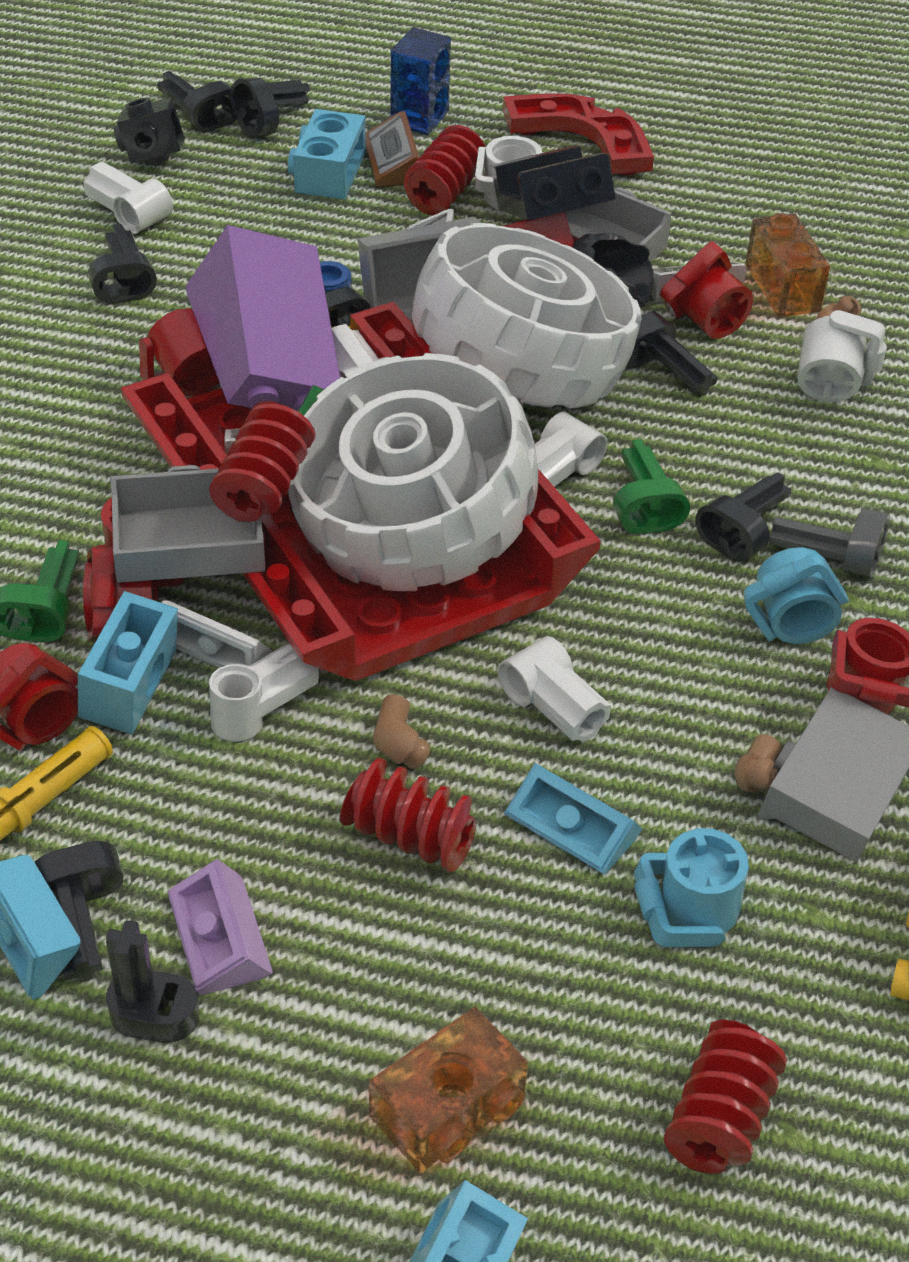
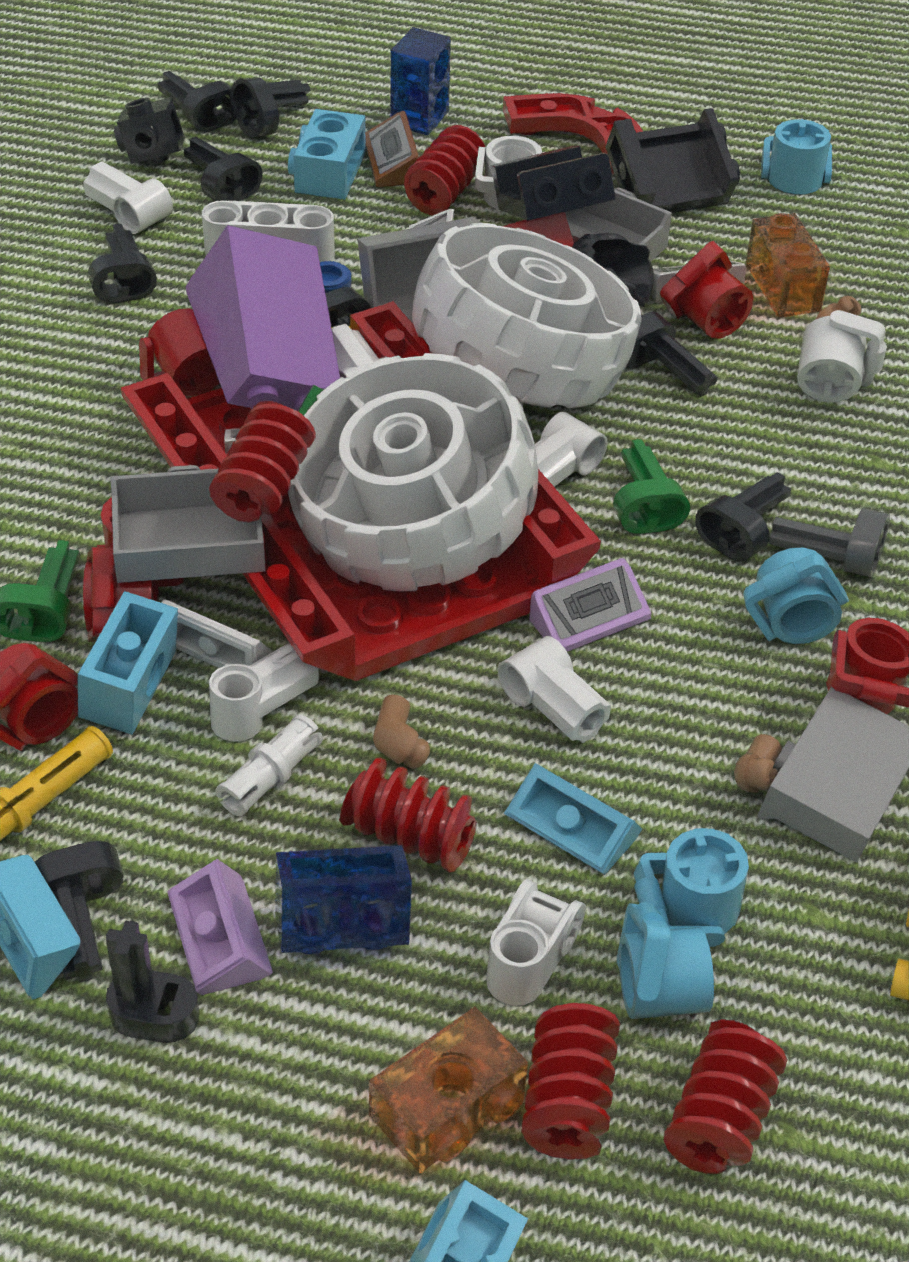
none -> black piece [184,137,263,201]
none -> white beam [202,201,335,262]
none -> white pin [216,714,323,817]
none -> clear blue brick [275,845,412,954]
none -> white piece [486,879,586,1006]
none -> red piece [521,1003,620,1160]
none -> slope [529,558,652,651]
none -> black panel [605,108,740,213]
none -> medium azure piece [617,902,714,1019]
none -> medium azure piece [761,119,832,194]

